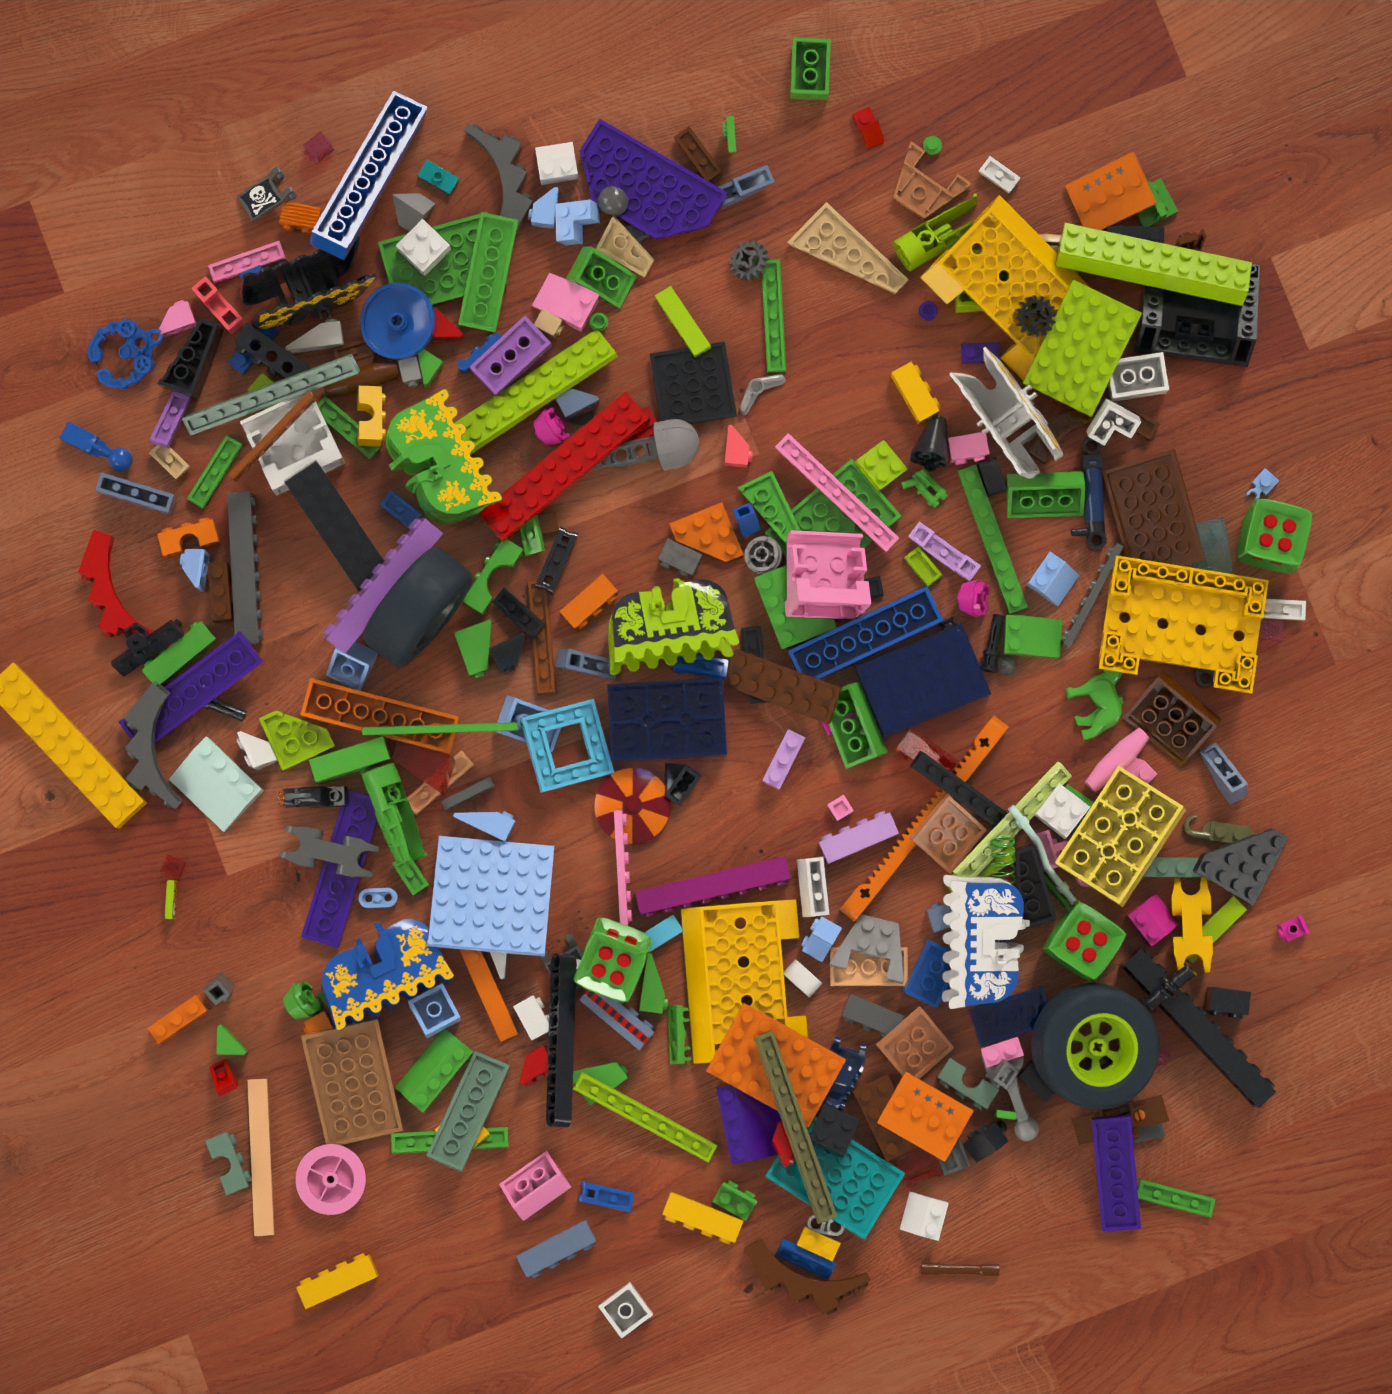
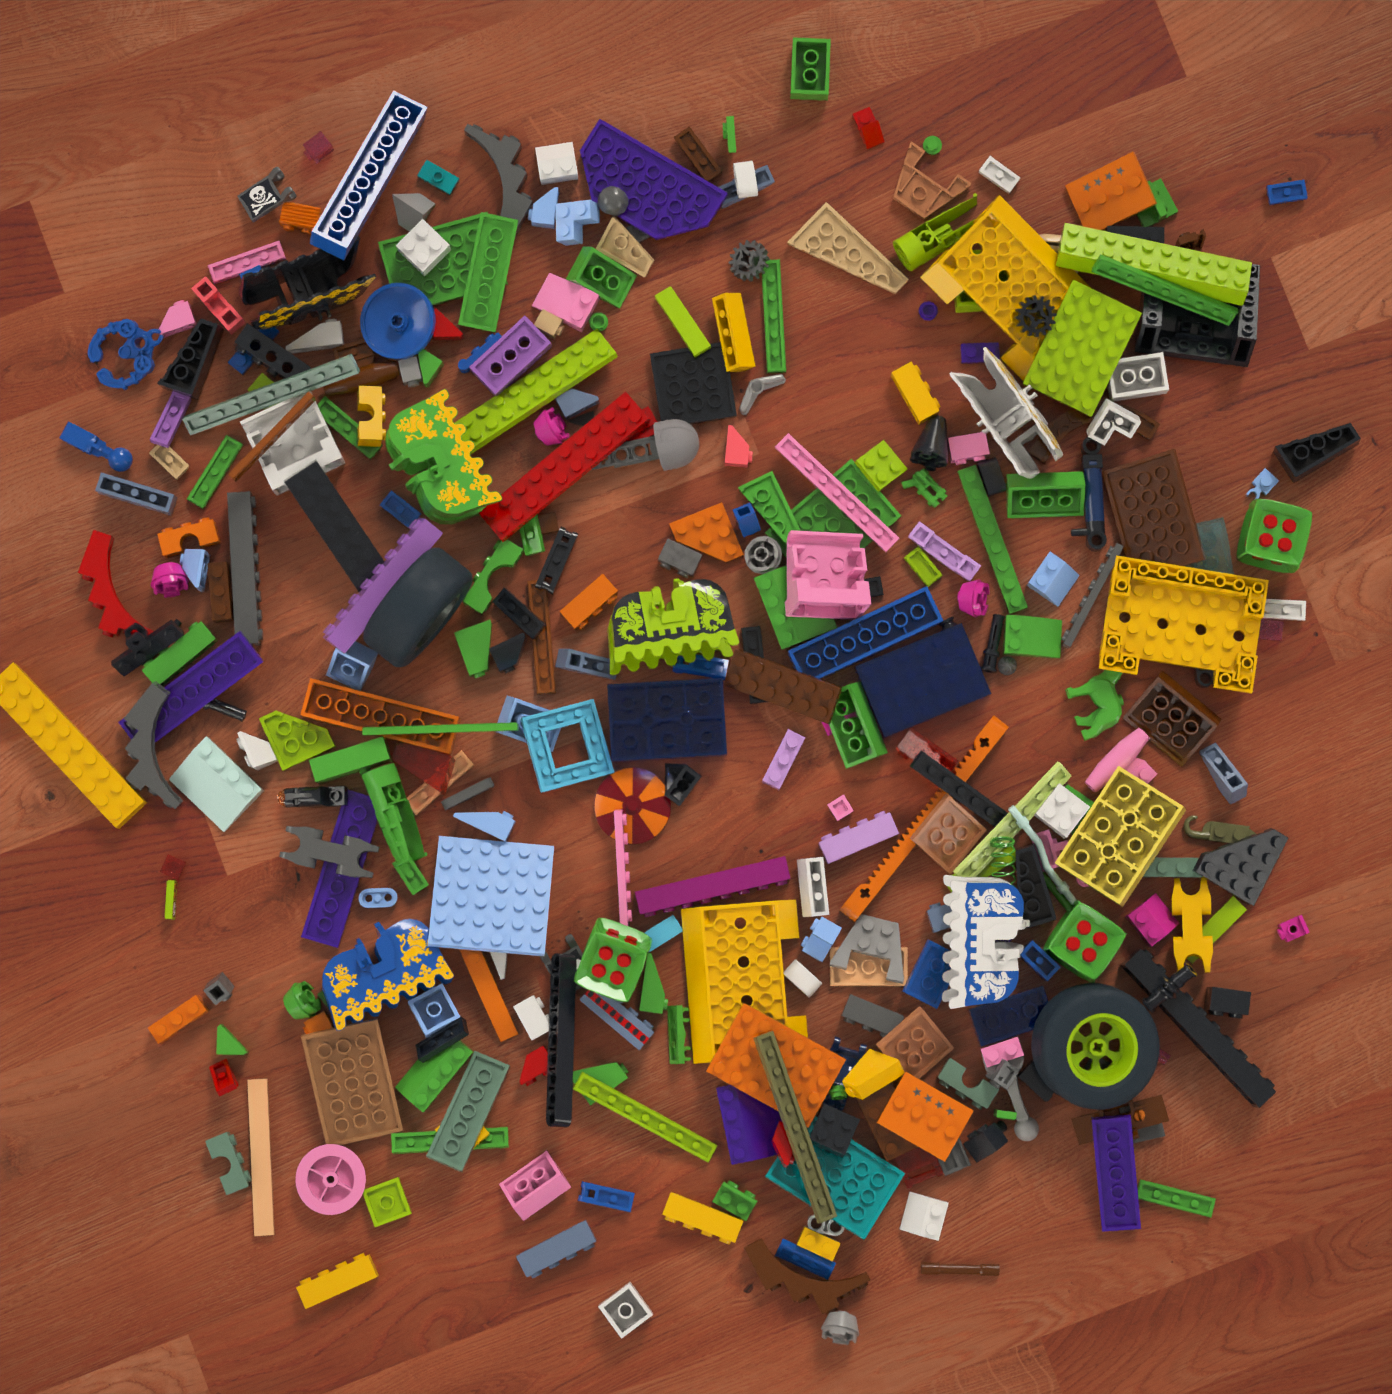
none -> dark pink cone [151,562,189,598]
none -> lime plate [363,1177,412,1227]
none -> black plate [415,1016,469,1063]
none -> yellow brick [712,293,756,372]
none -> white beam [733,161,758,198]
none -> light grey cone [821,1311,860,1345]
none -> bright green plate [829,1085,847,1100]
none -> yellow slope [842,1049,905,1100]
none -> blue brick [1020,940,1060,981]
none -> bright green tile [1092,254,1238,326]
none -> blue plate [1266,180,1308,206]
none -> black wedge [1273,423,1361,483]

